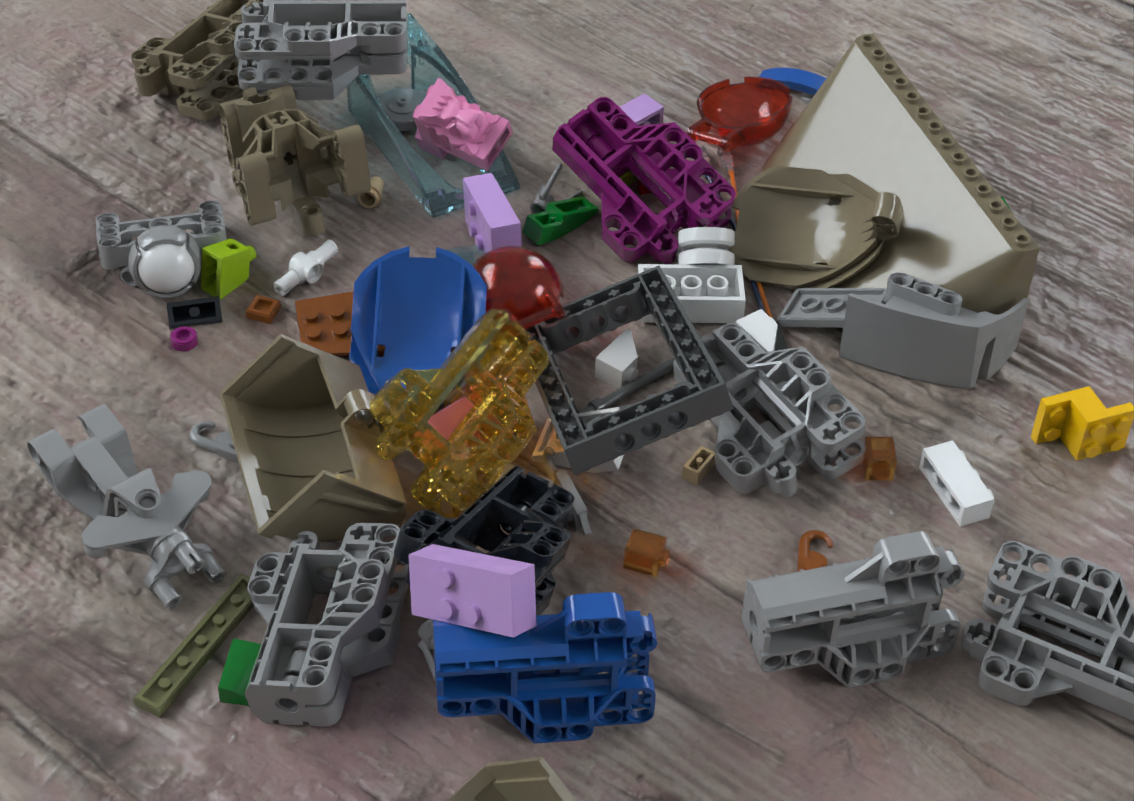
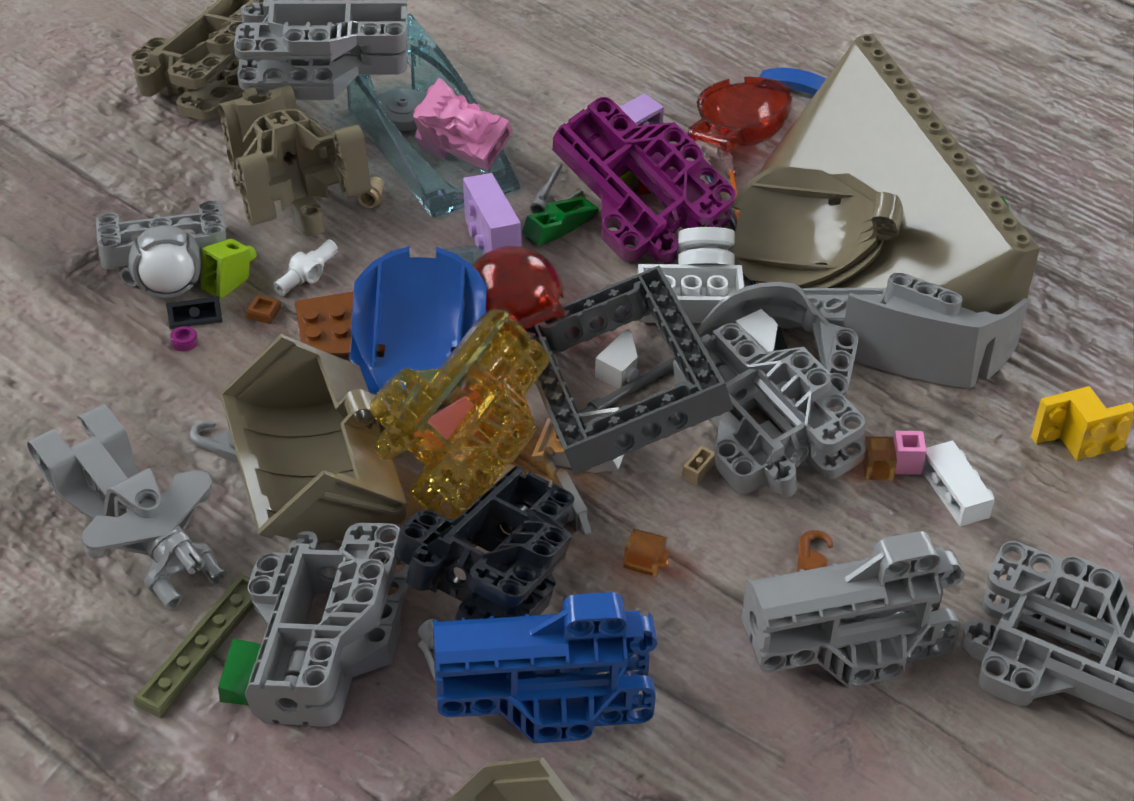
lavender brick [409,544,536,637] -> none
none -> light grey piece [696,282,858,407]
none -> bright pink brick [891,431,927,474]

